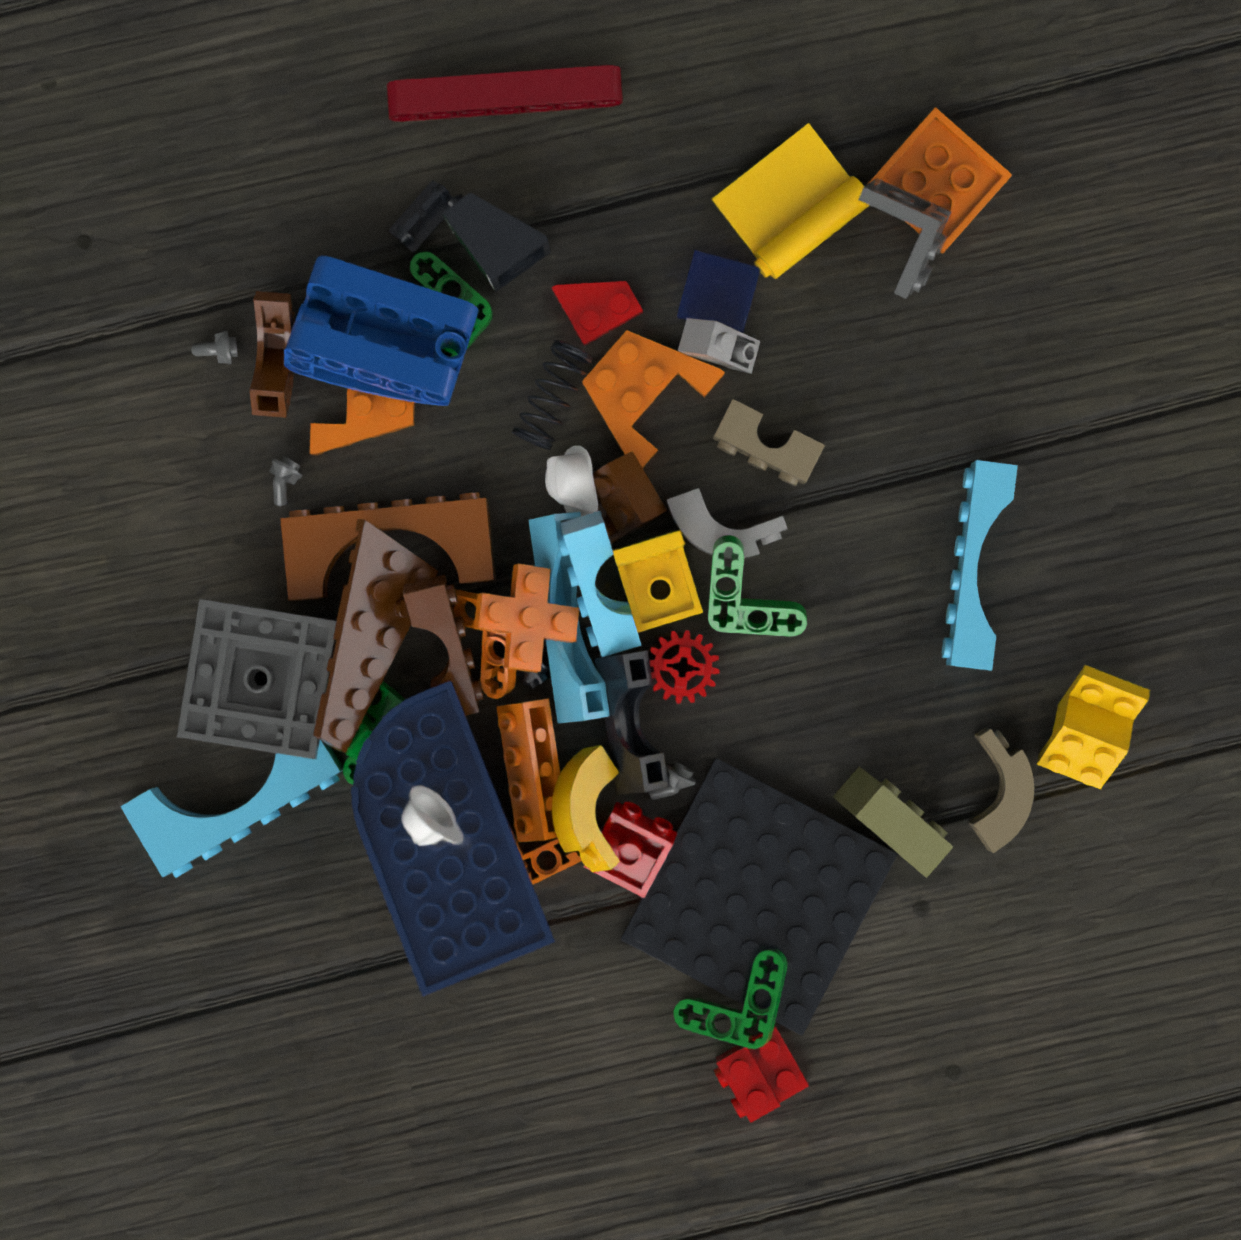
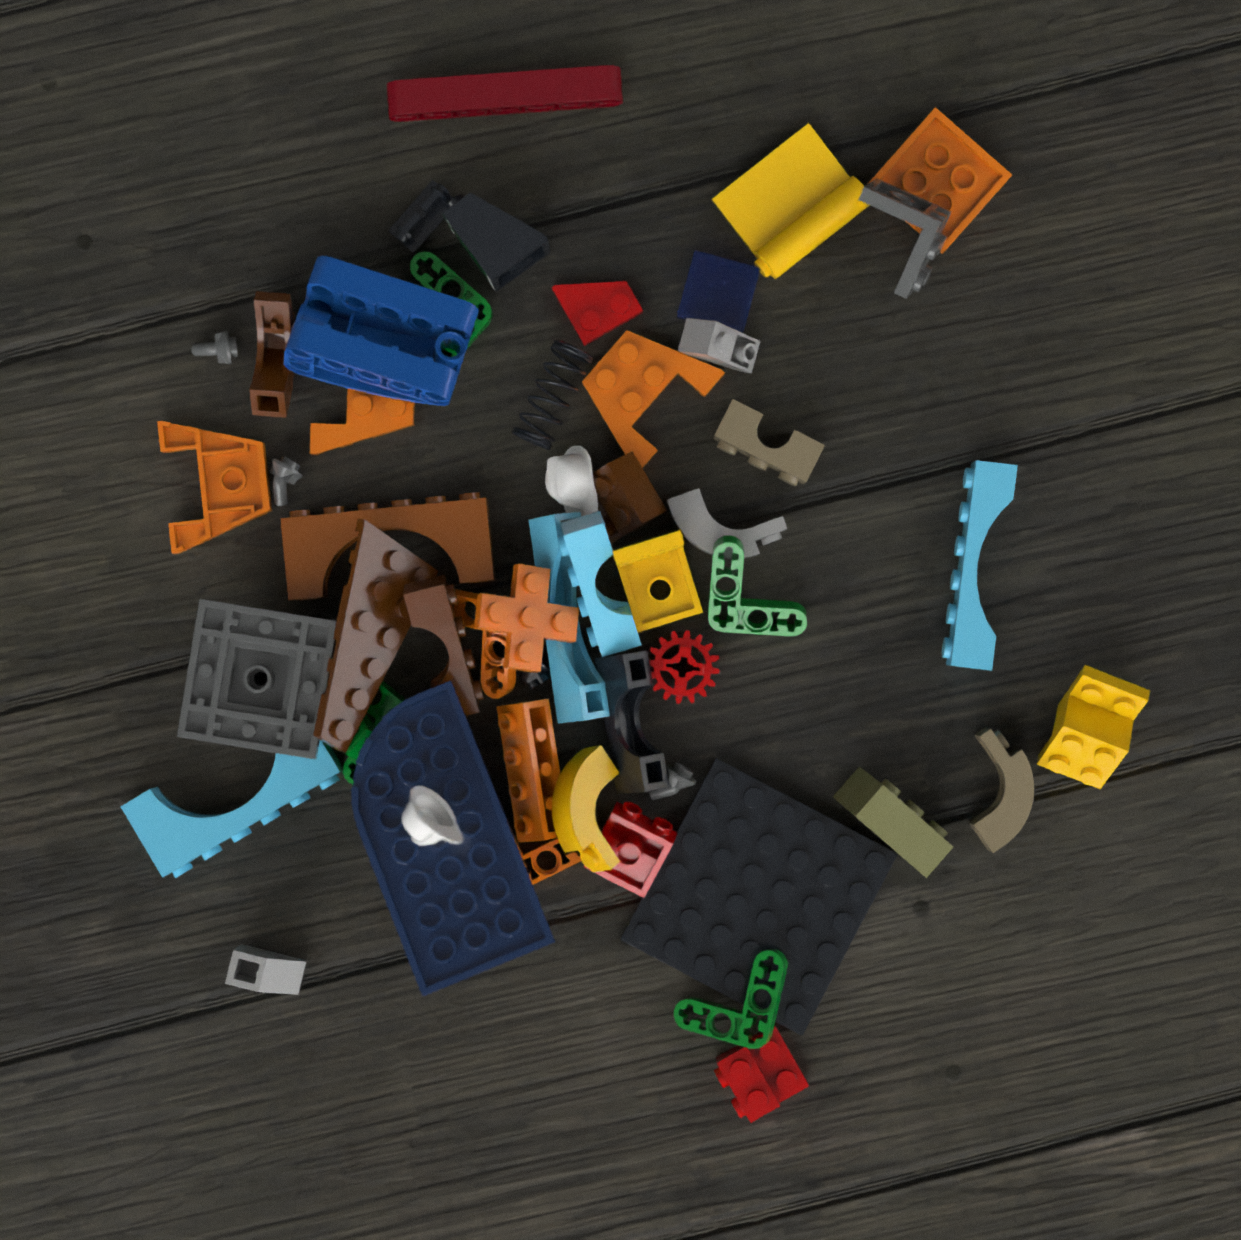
none -> orange wing [157,421,272,554]
none -> light grey slope [225,944,307,995]

